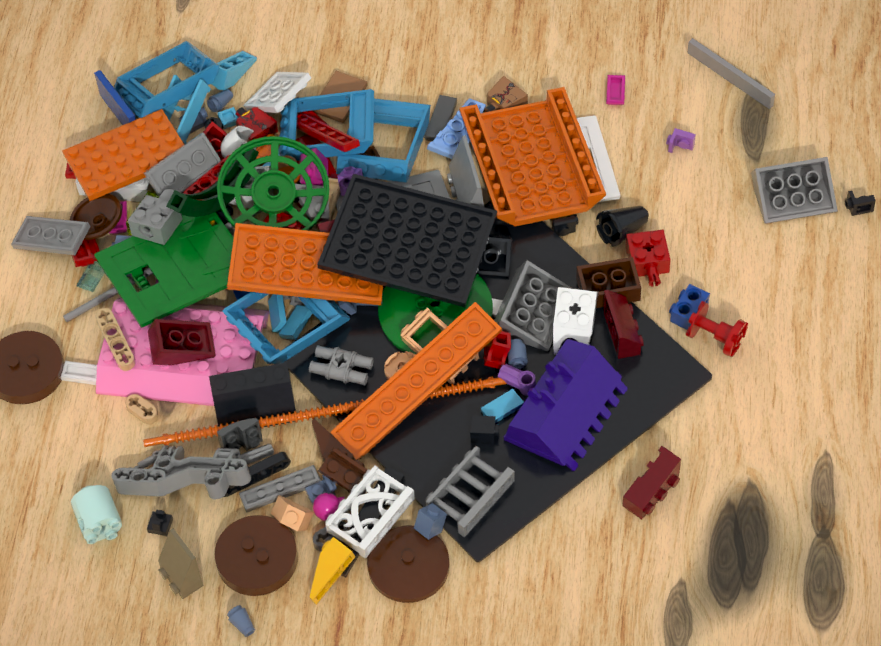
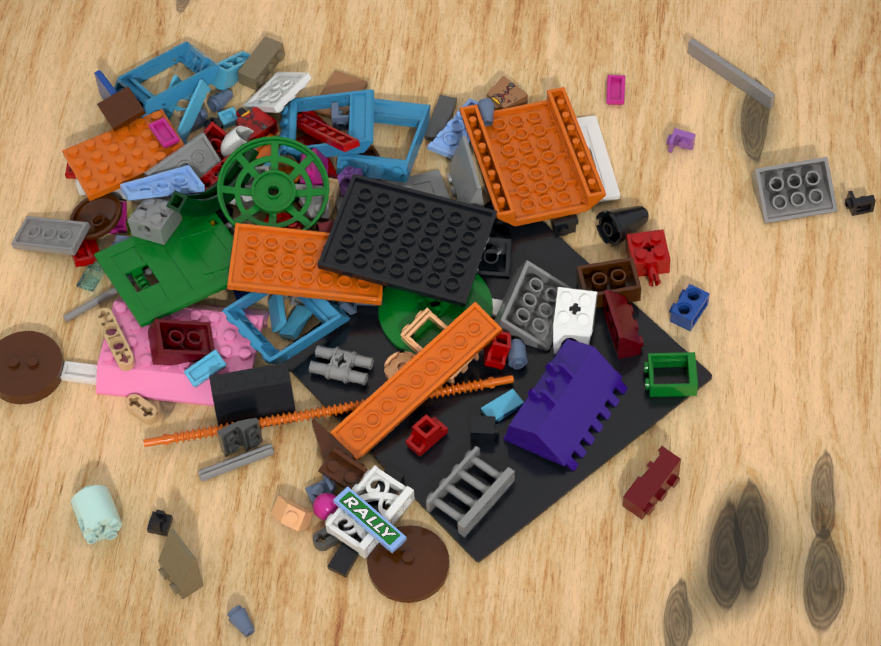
light grey beam [111,445,251,500] -> none
reddish brown brick [215,515,298,596] -> none
black beam [224,452,291,497] -> none
light grey tile [239,465,321,513] -> none
yellow slope [310,537,355,605] -> none
sand blue brick [414,503,447,540] -> none
medium lavender piece [498,364,536,396] -> none
red piece [686,301,748,357] -> none
none -> reddish brown tile [97,86,146,132]
none -> light blue wing [120,165,205,201]
none -> dark pink tile [148,118,180,149]
none -> medium azure tile [183,349,227,388]
none -> dark tan brick [237,36,285,91]
none -> sand blue bracket [331,102,349,130]
none -> tile [333,487,407,553]
none -> red brick [406,414,448,457]
none -> sand blue cone [477,98,495,126]
none -> green window [644,352,698,397]

